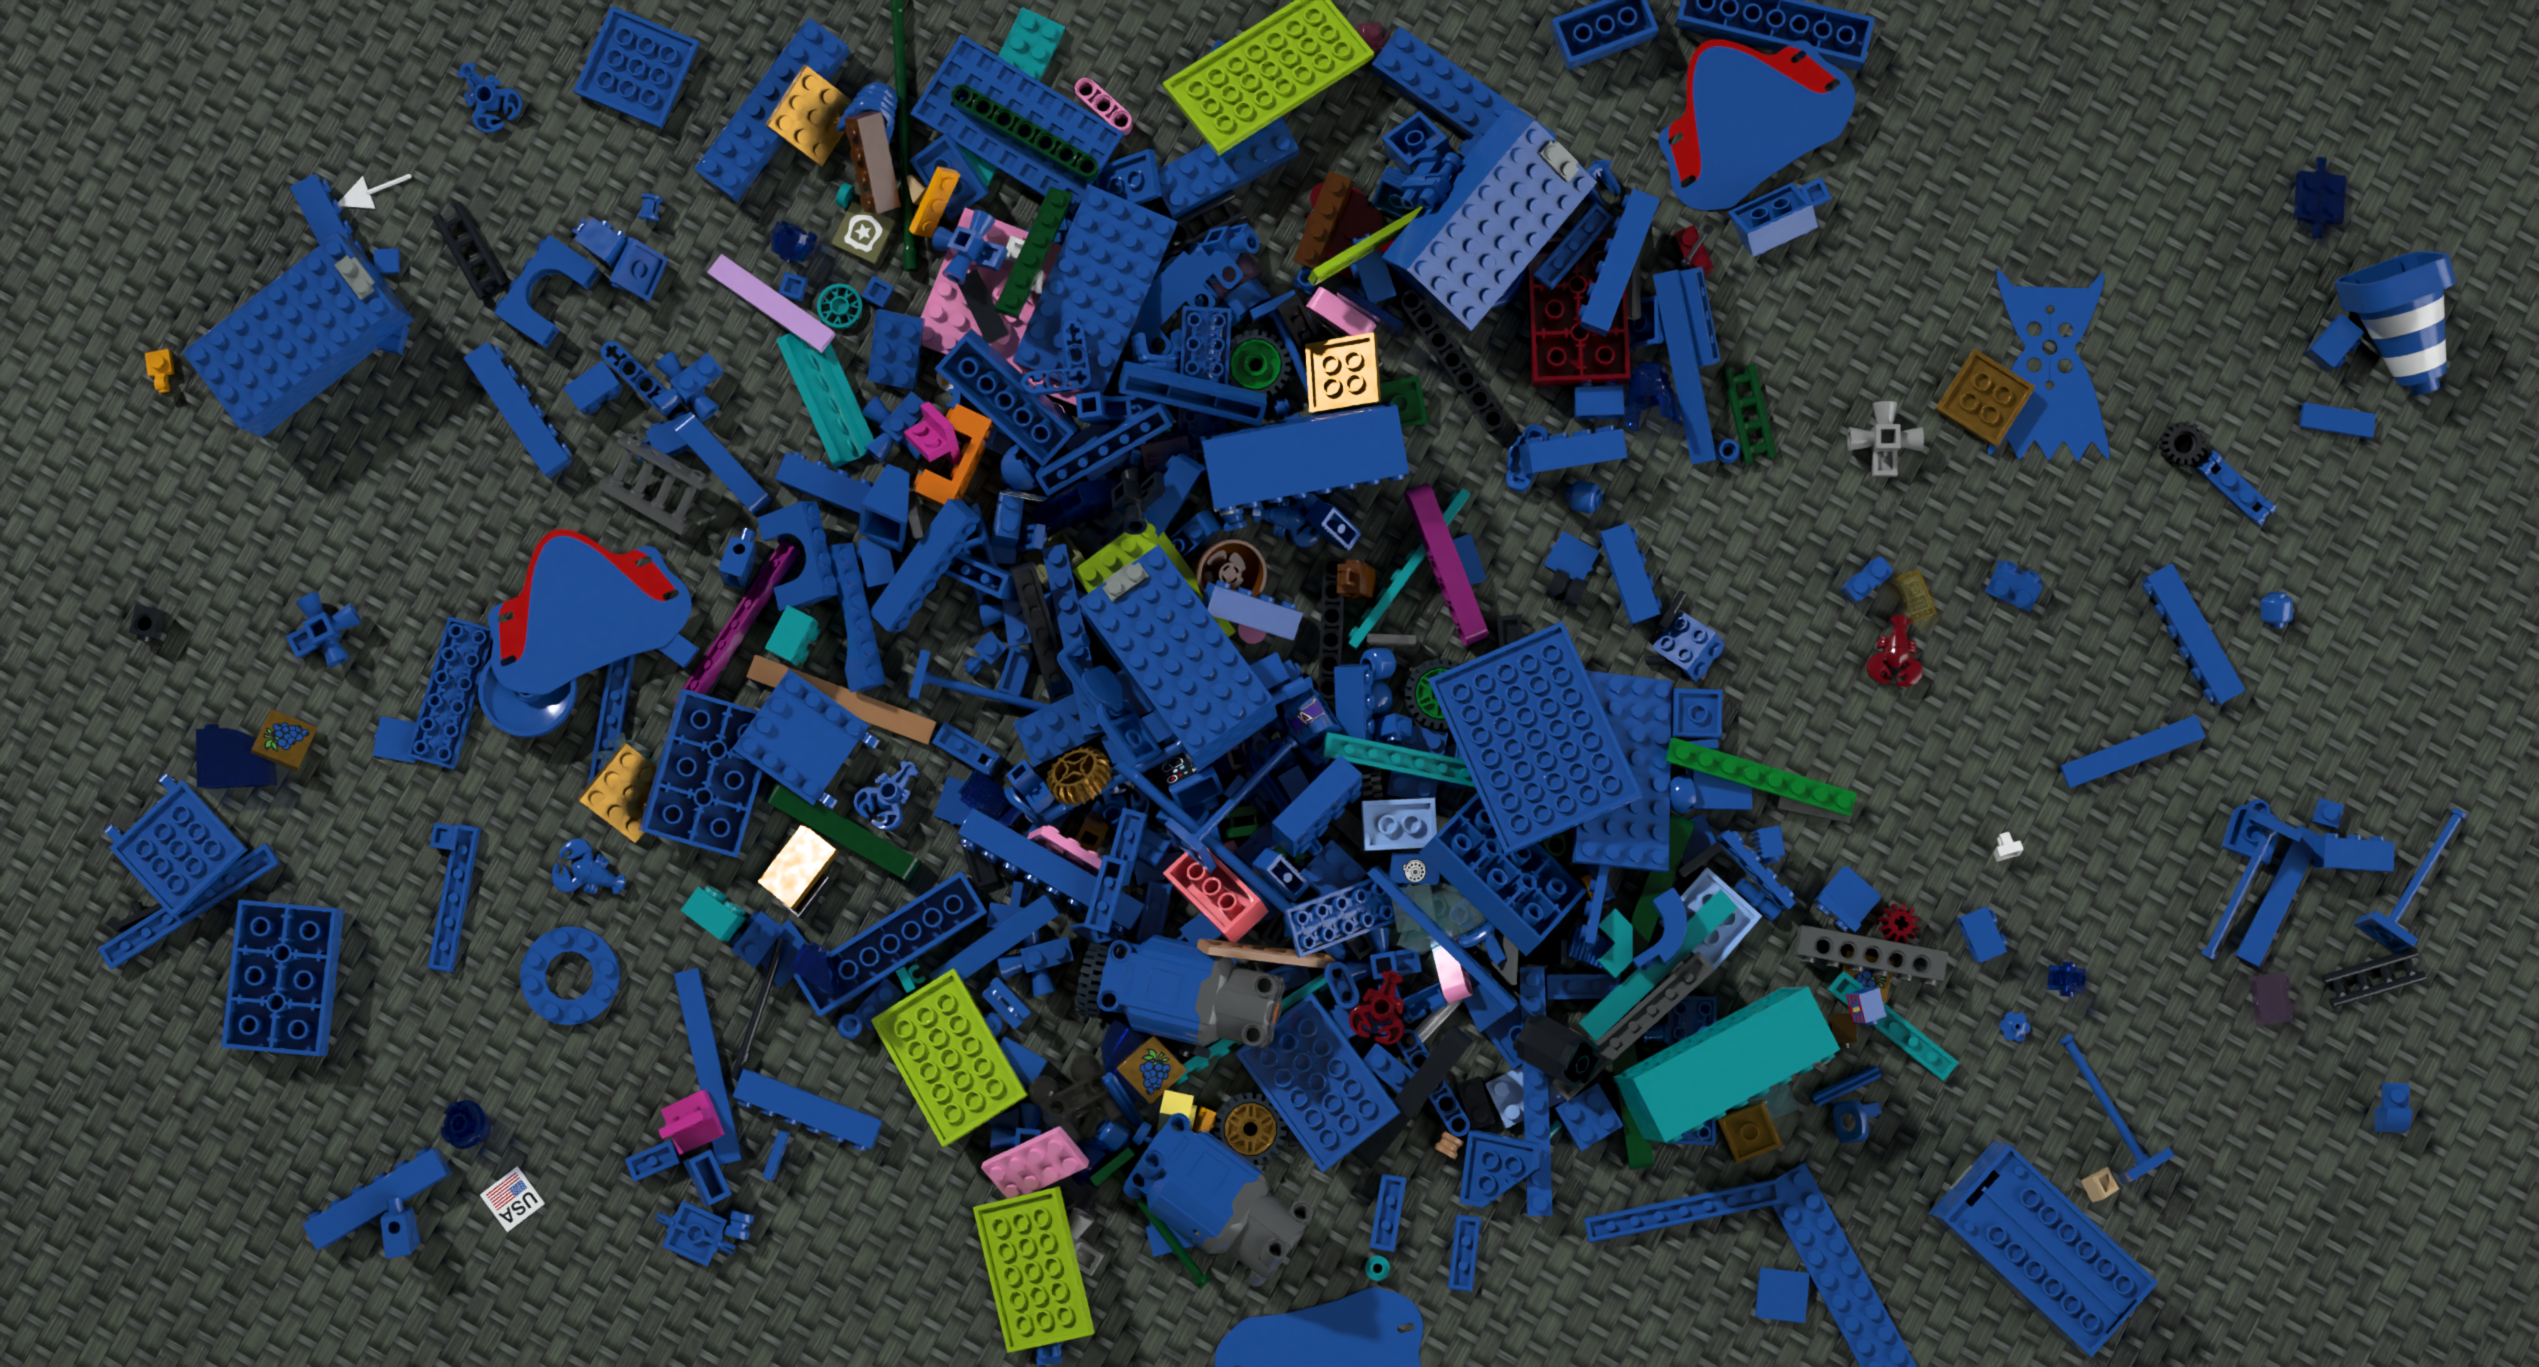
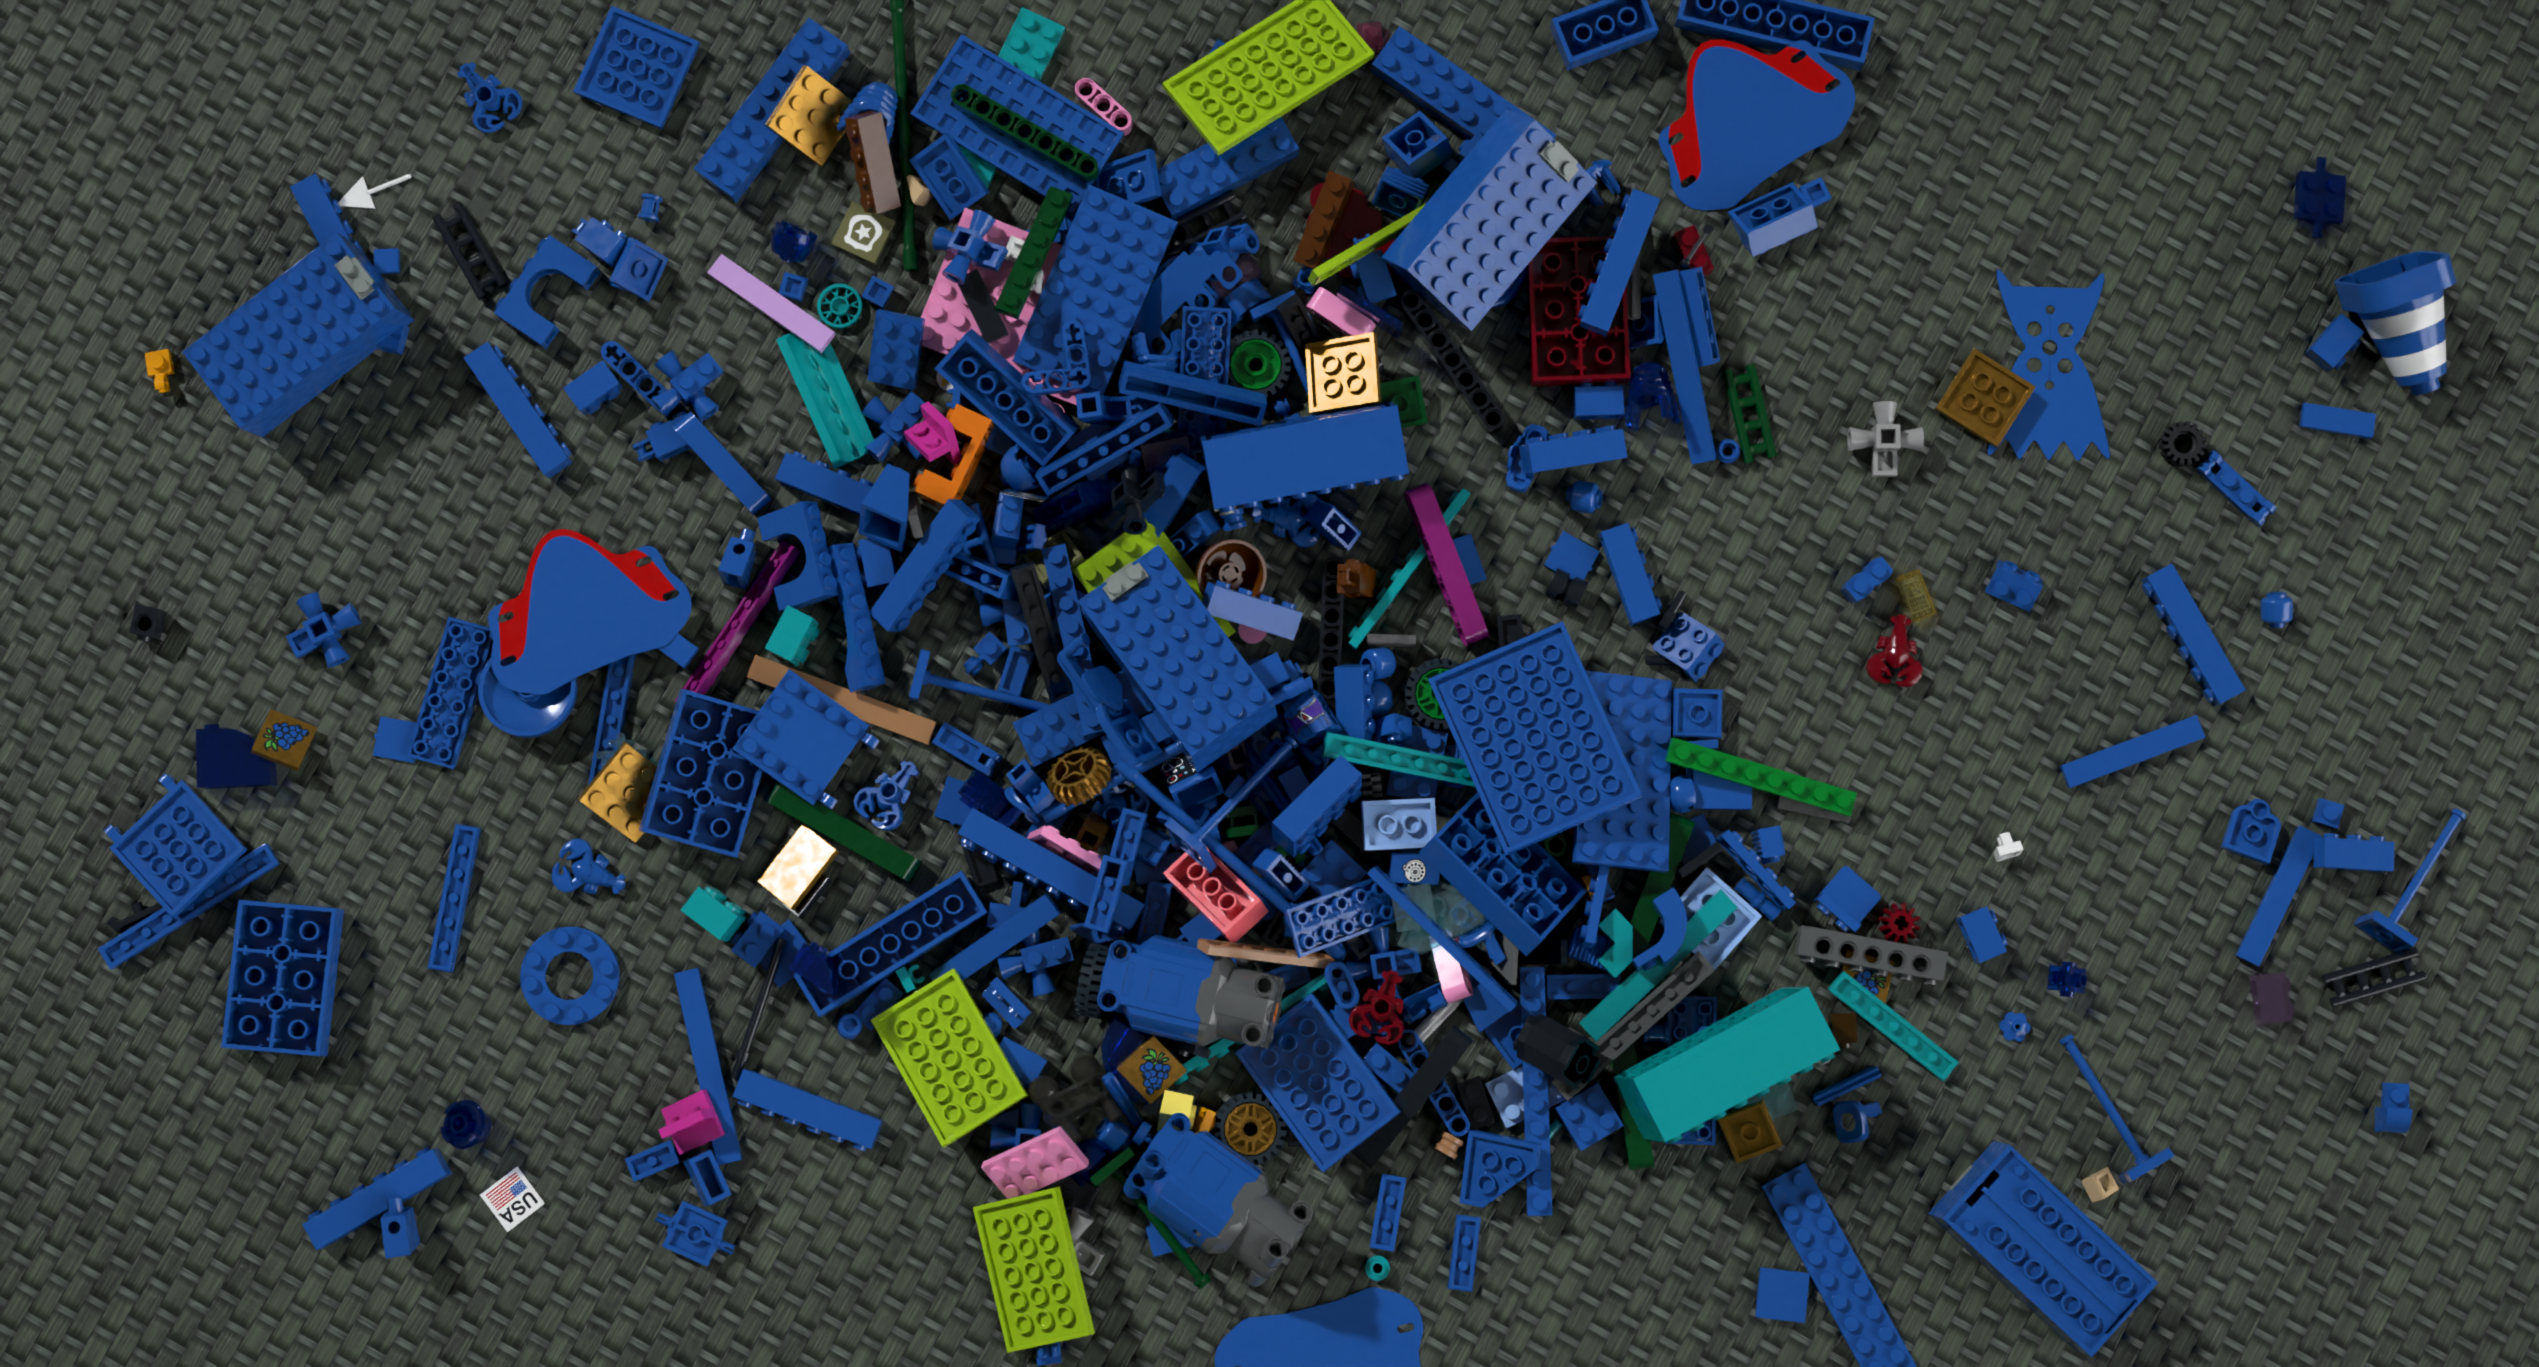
blue tile [430,823,459,851] -> none
dark grey fence [597,433,712,535] -> none
blue wheel [725,1210,755,1240] -> none
blue tile [762,1130,791,1181] -> none
teal tile [836,183,855,208] -> none
light orange plate [909,166,960,238] -> none
blue hips [1400,150,1463,210] -> none
blue tile [1533,202,1614,291] -> none
blue tile [1584,1178,1783,1243] -> none
brick [1846,987,1886,1026] -> none
blue tile [2201,807,2303,960] -> none

